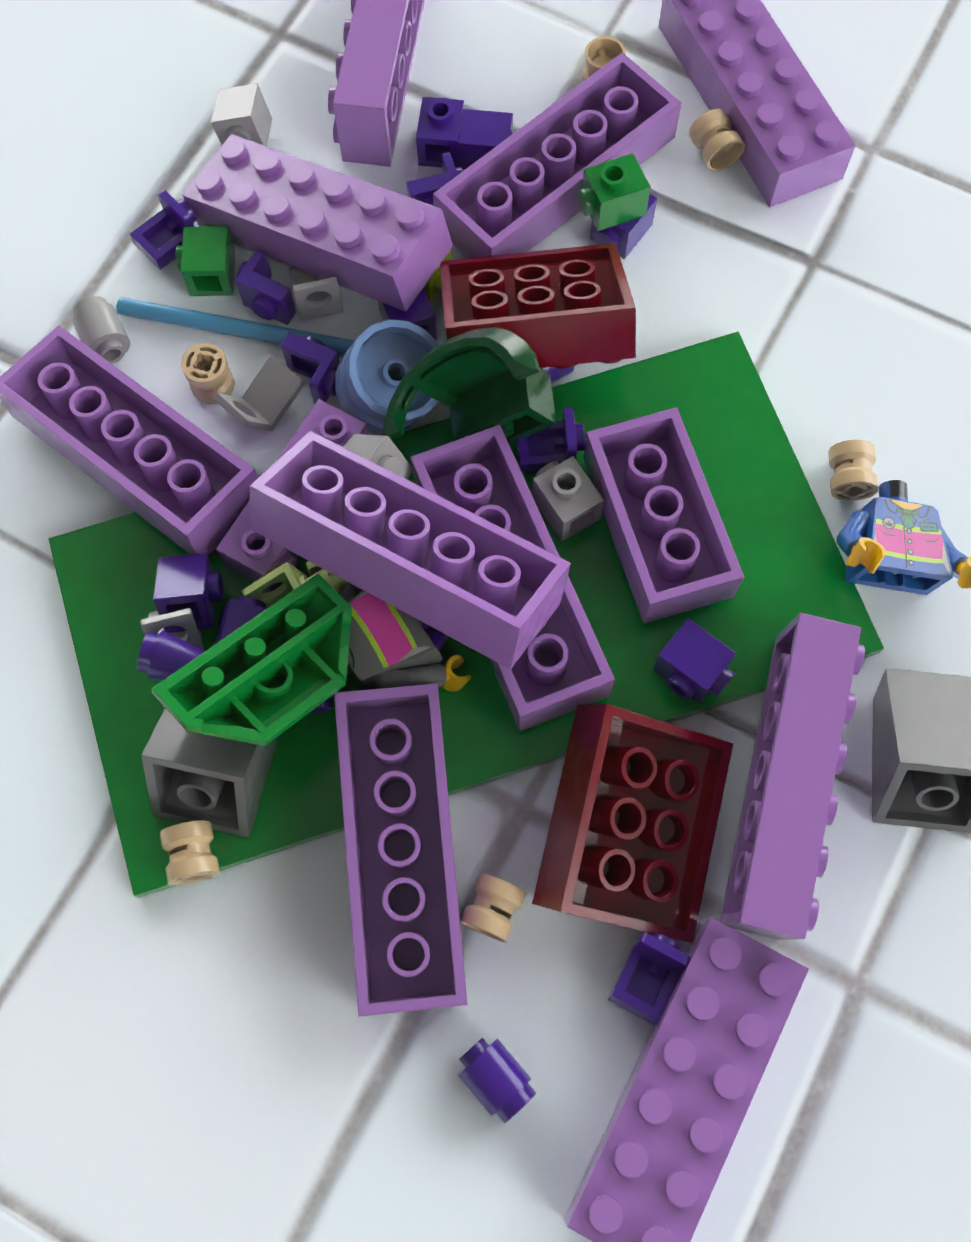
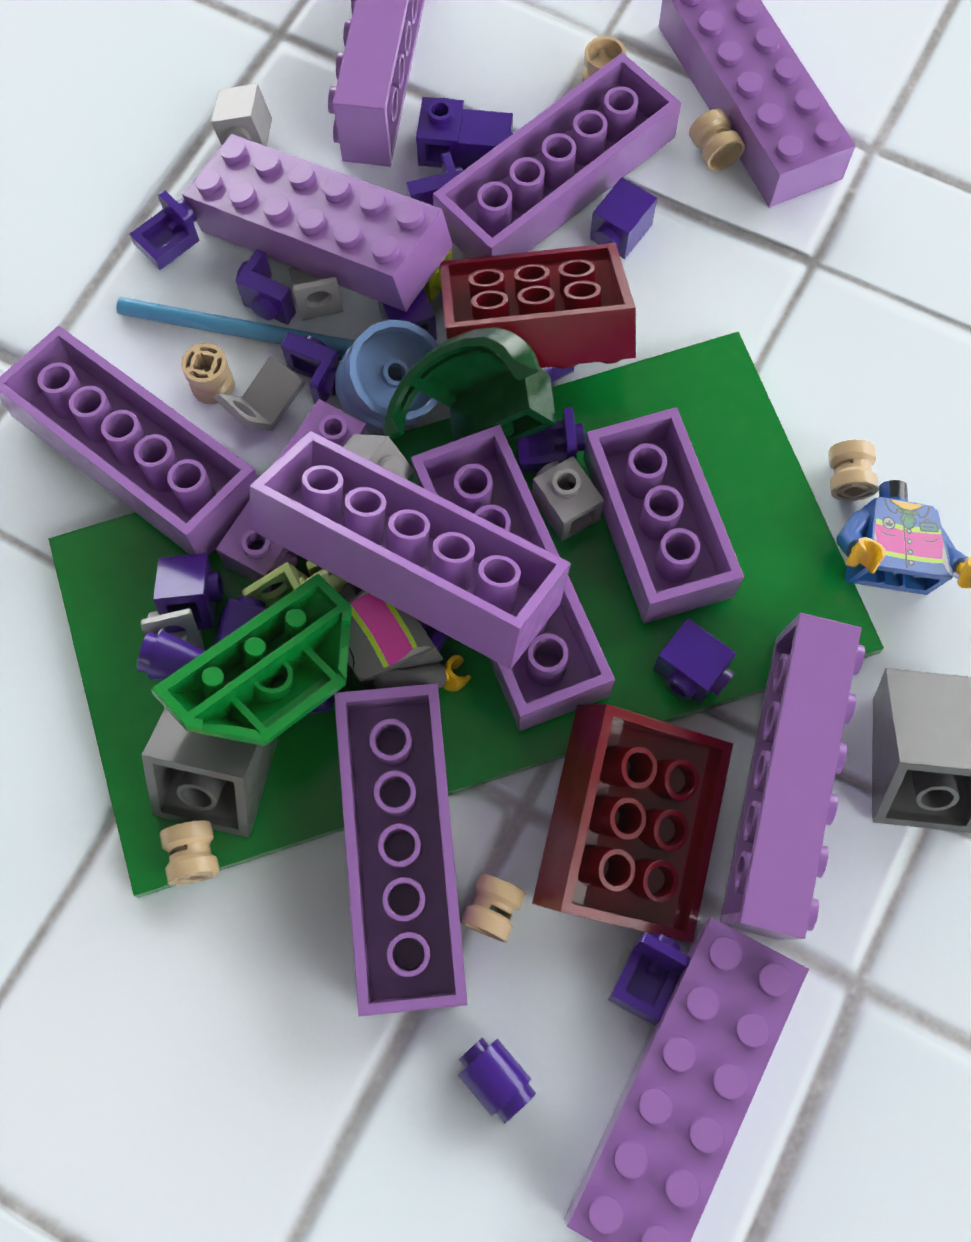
light grey brick [73,296,130,364] -> none
green brick [176,224,235,296] -> none
green brick [578,153,651,231] -> none

